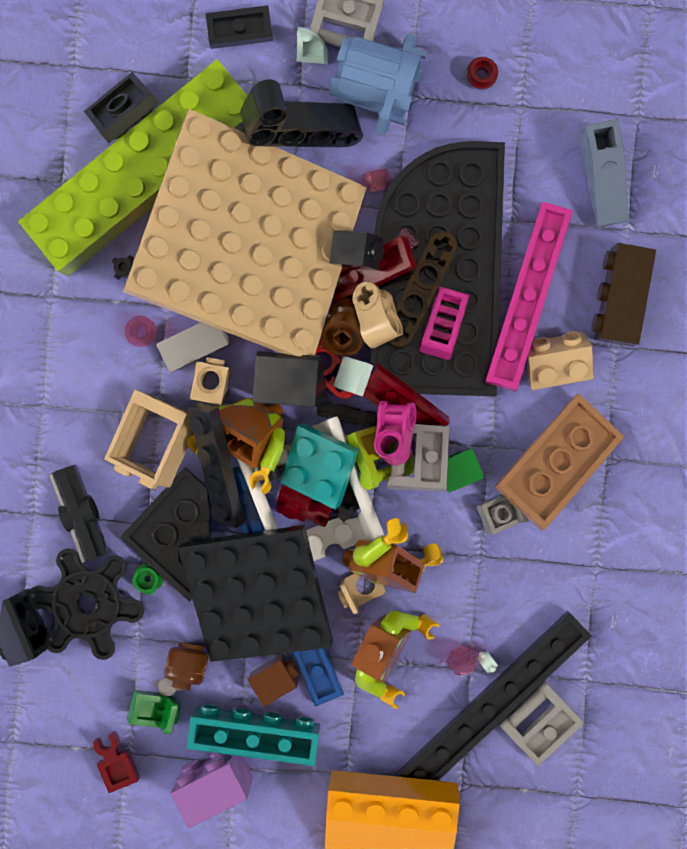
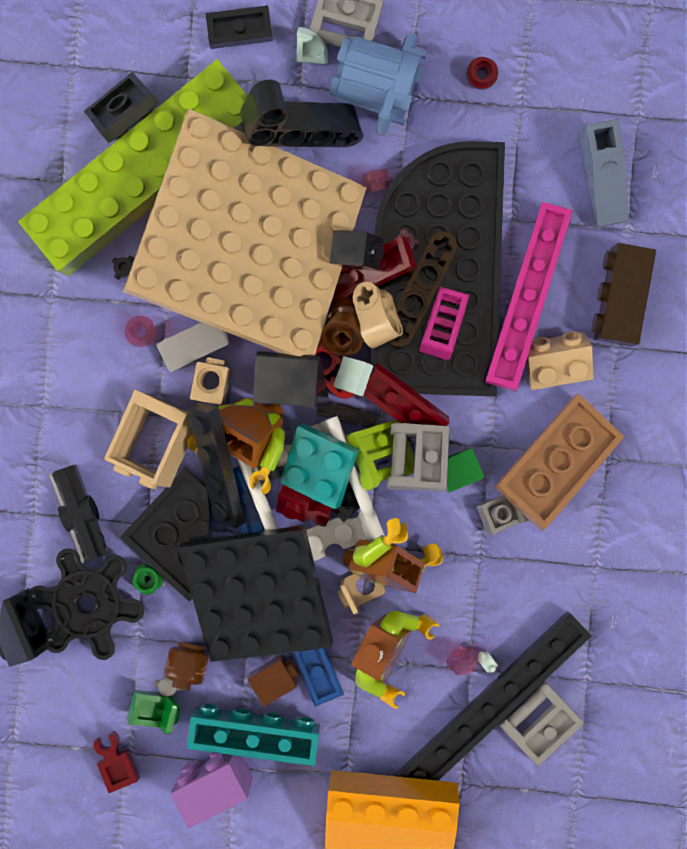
dark pink piece [374,401,416,466] -> none

